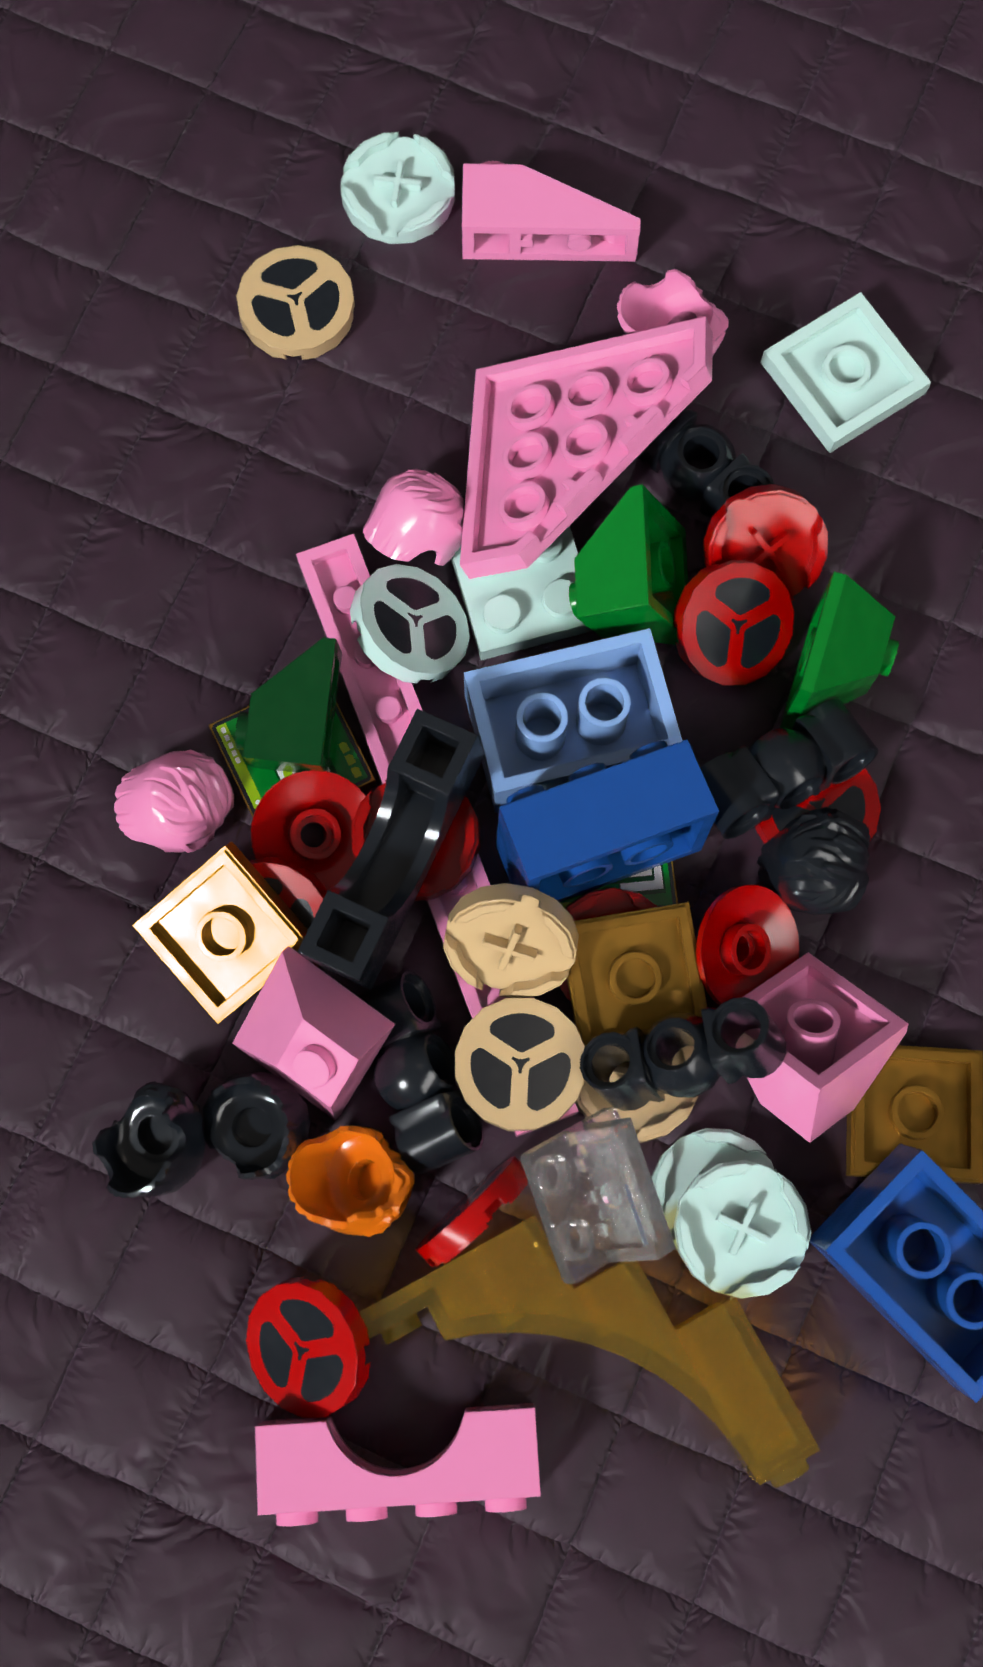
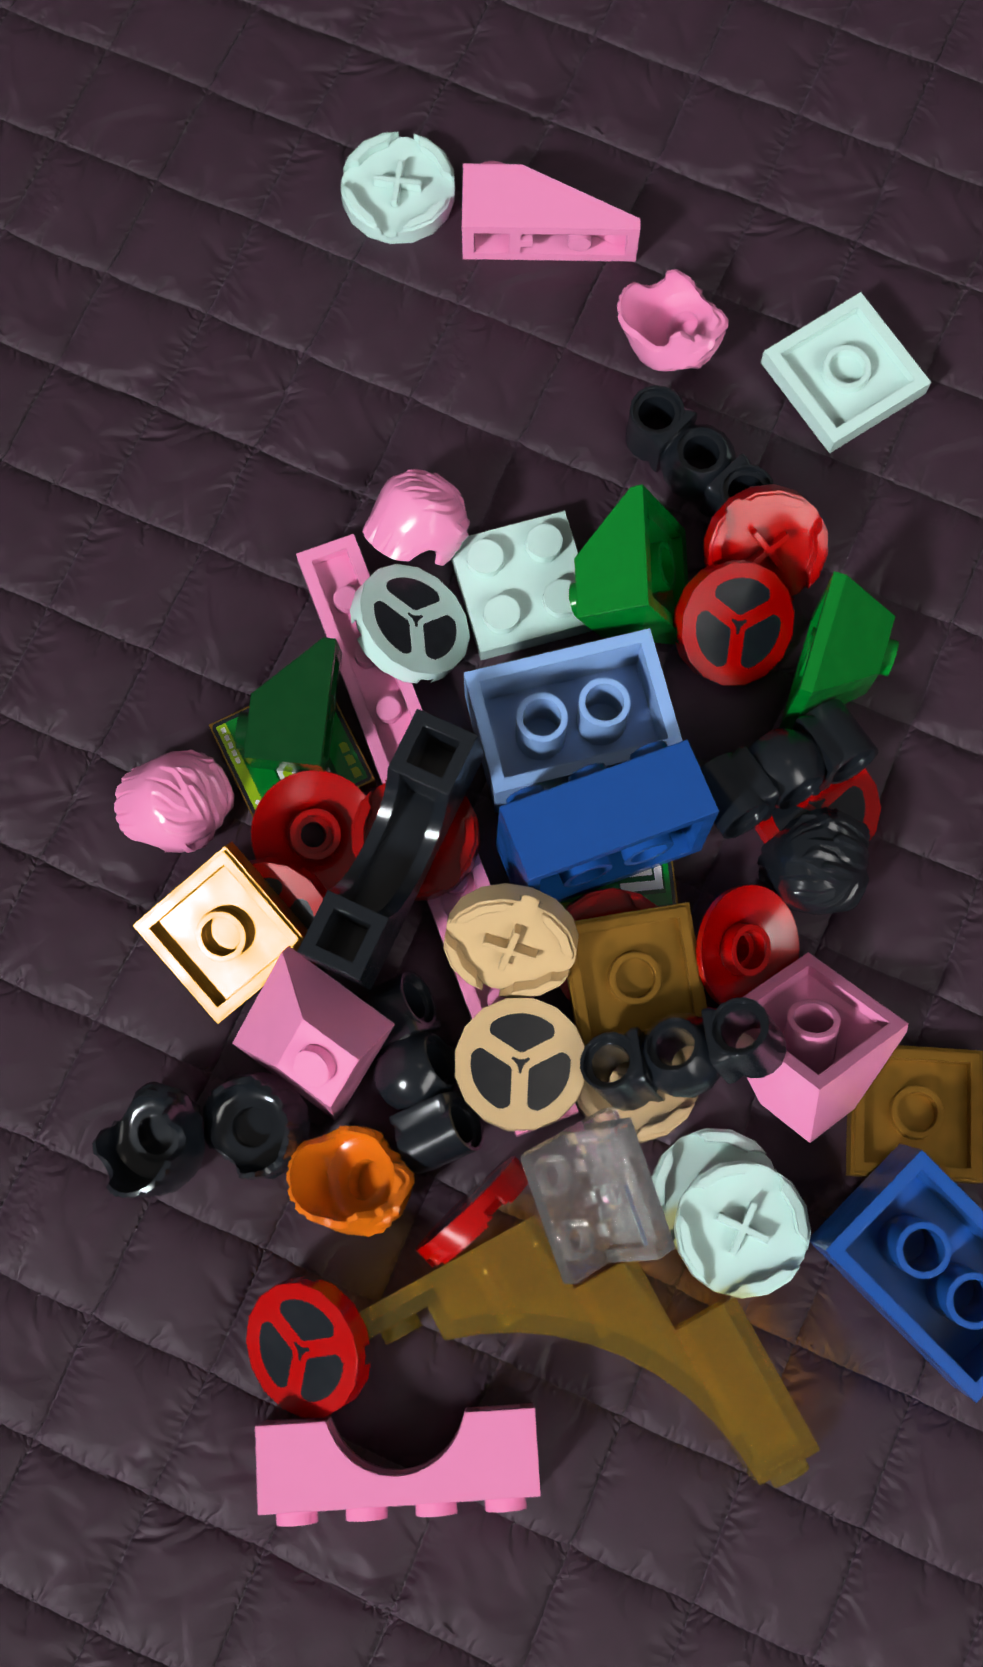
tan tile [237,245,355,360] -> none
bright pink plate [460,316,713,579] -> none

